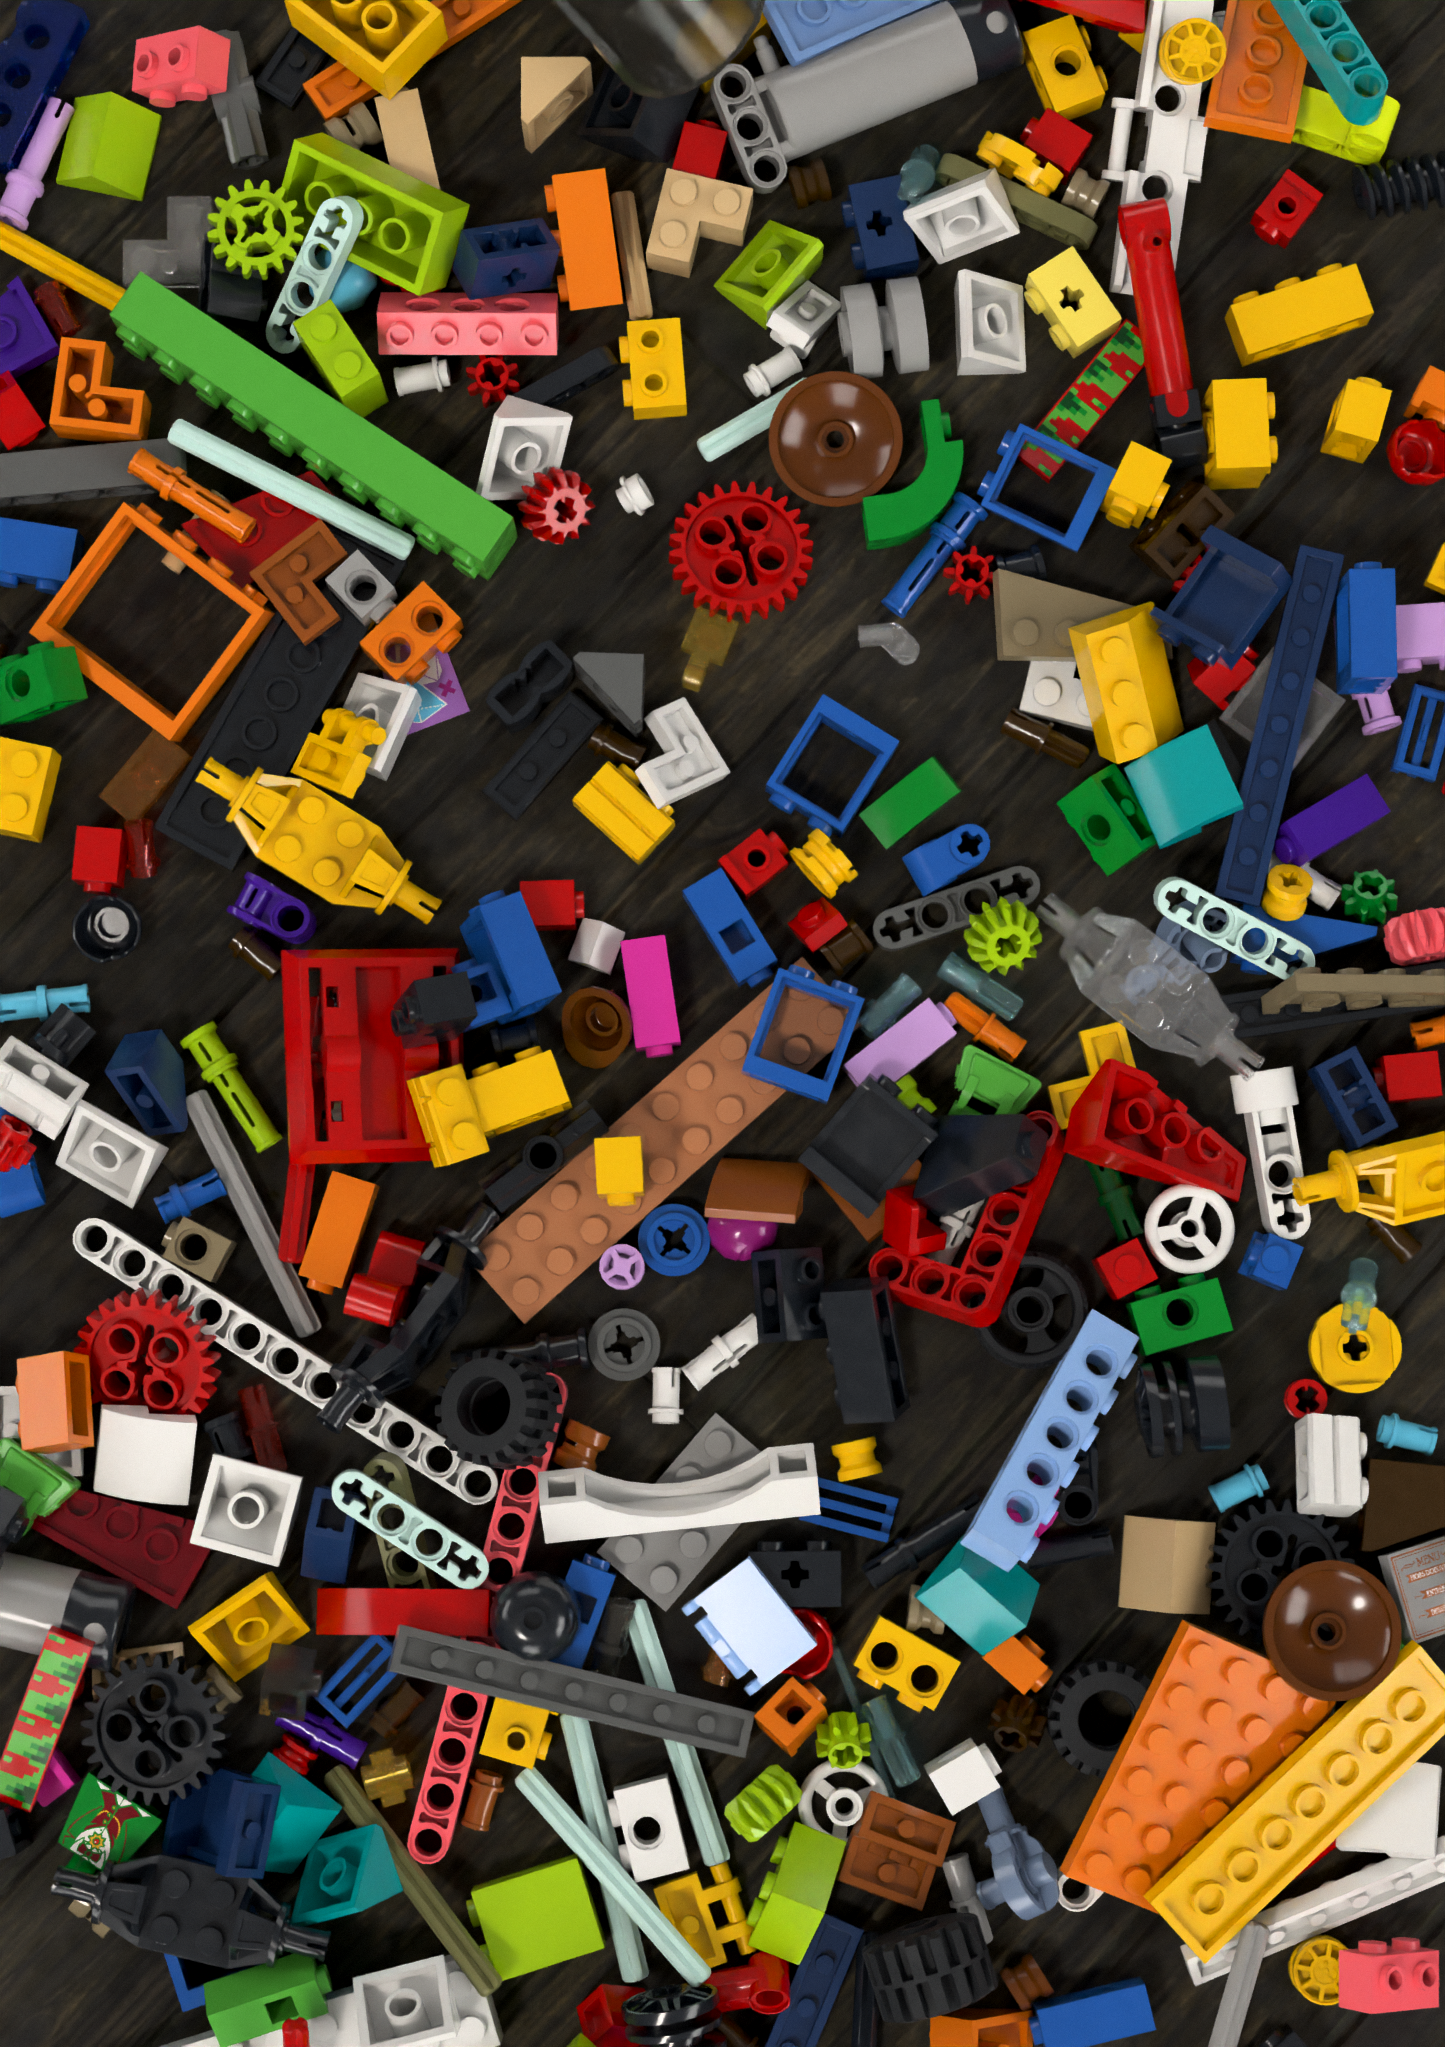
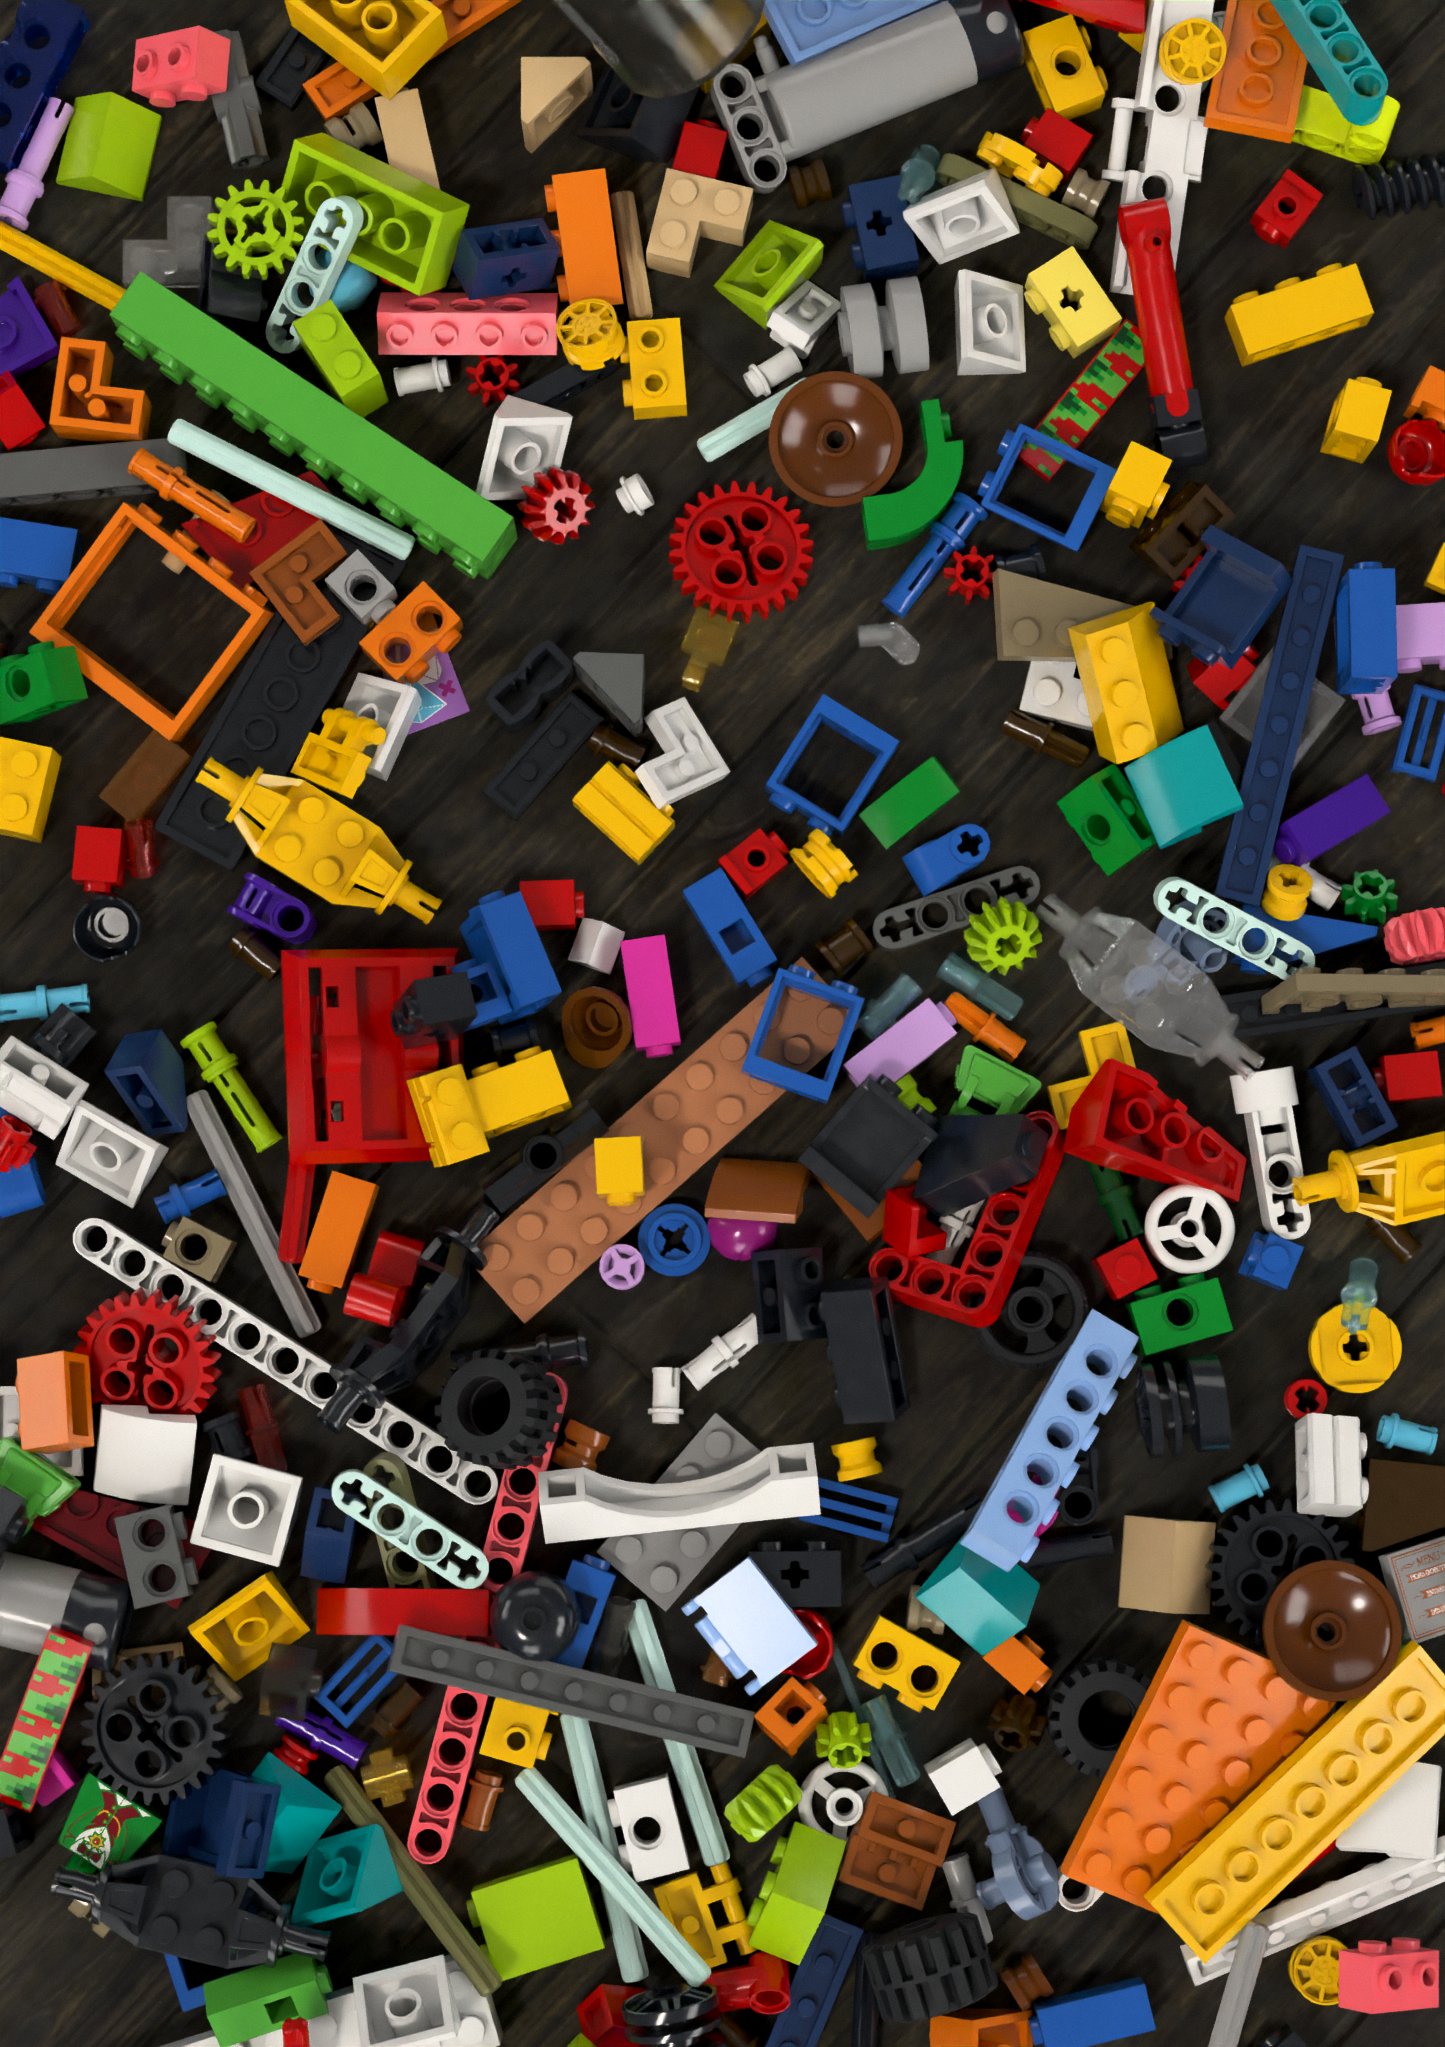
dark grey gear [588,1308,660,1381] -> none
red plate [788,897,848,952] -> none
yellow brick [1201,378,1278,490] -> none
none -> dark grey brick [114,1505,199,1609]
none -> yellow wheel [556,298,625,370]

